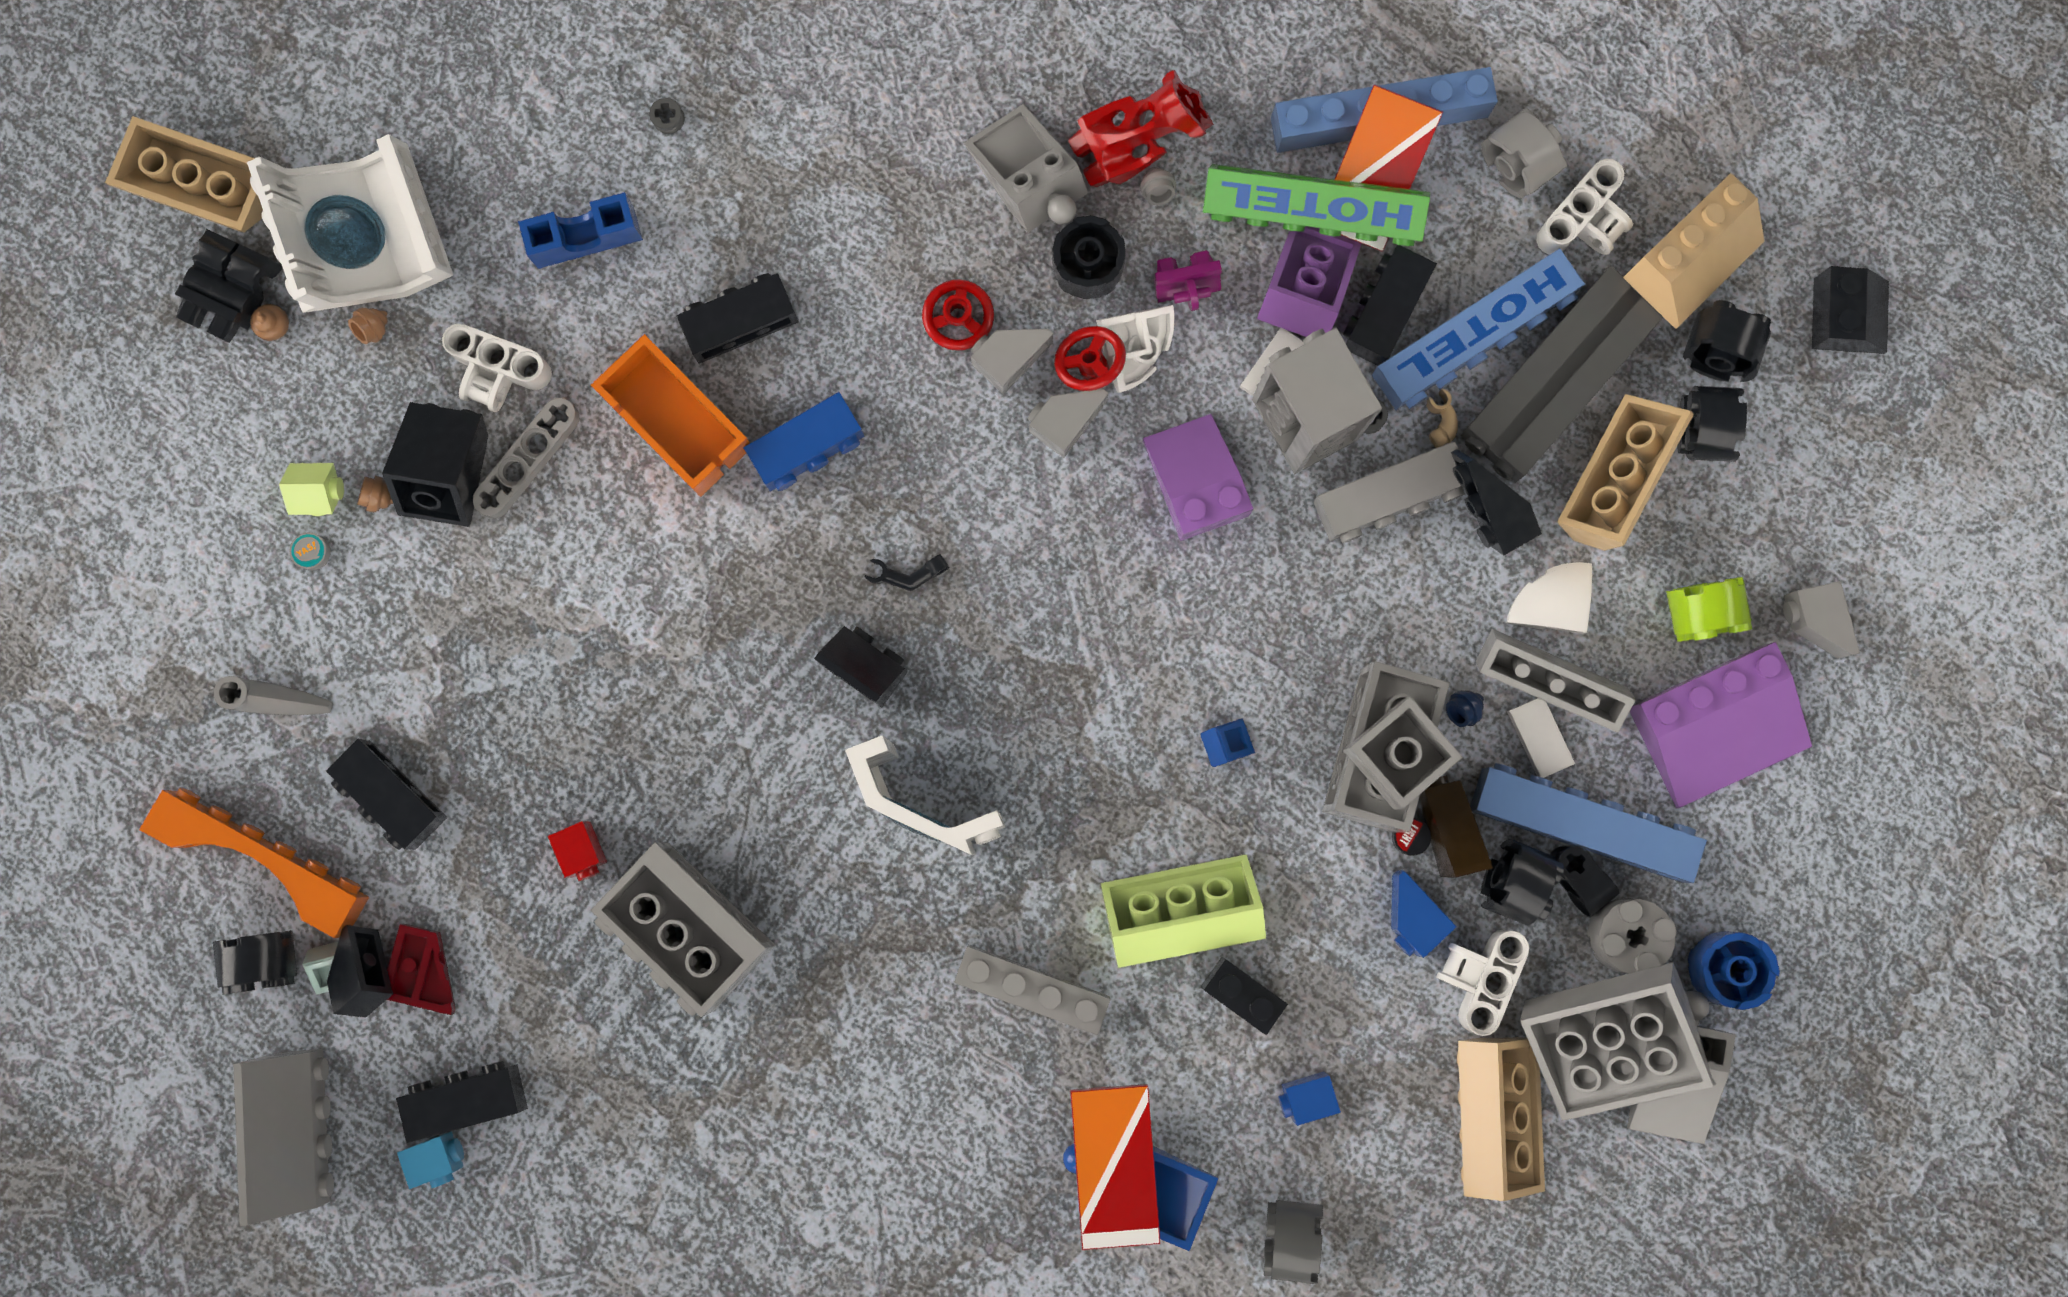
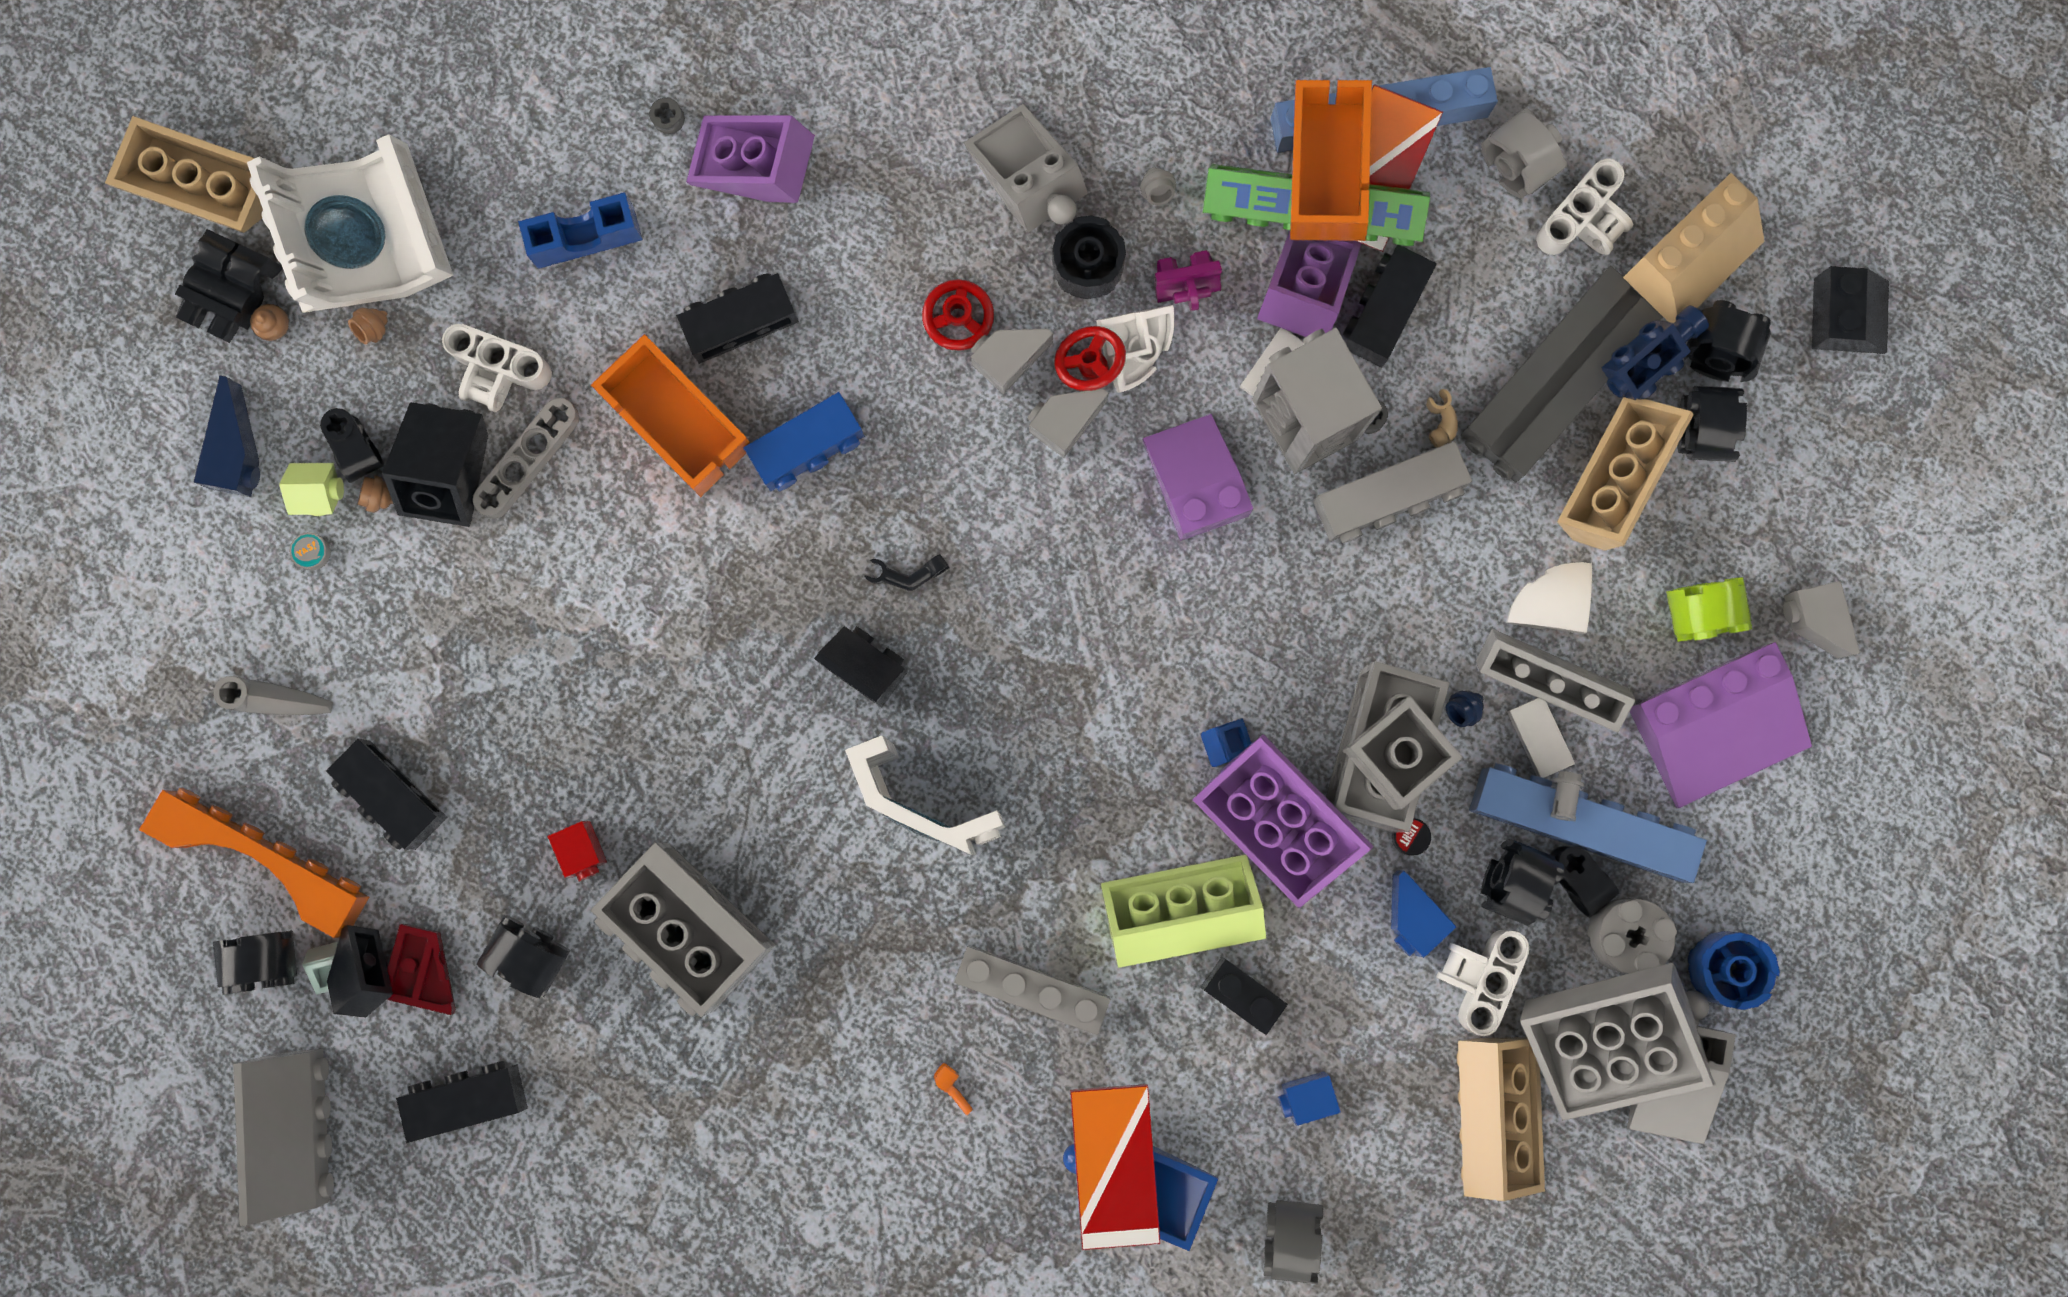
dark azure brick [397,1131,464,1189] -> none
red hips [1068,70,1214,187] -> none
medium blue brick [1372,248,1585,410] -> none
dark brown slope [1419,775,1493,878] -> none
black slope [1451,449,1542,556] -> none
none -> dark blue slope [194,375,260,497]
none -> black piece [320,408,384,483]
none -> black brick [477,915,570,998]
none -> medium lavender slope [686,115,815,203]
none -> orange hand [934,1063,973,1115]
none -> medium lavender slope [1193,734,1373,908]
none -> orange piece [1290,80,1372,241]
none -> light grey pin [1550,771,1585,821]
none -> dark blue brick [1601,305,1709,400]

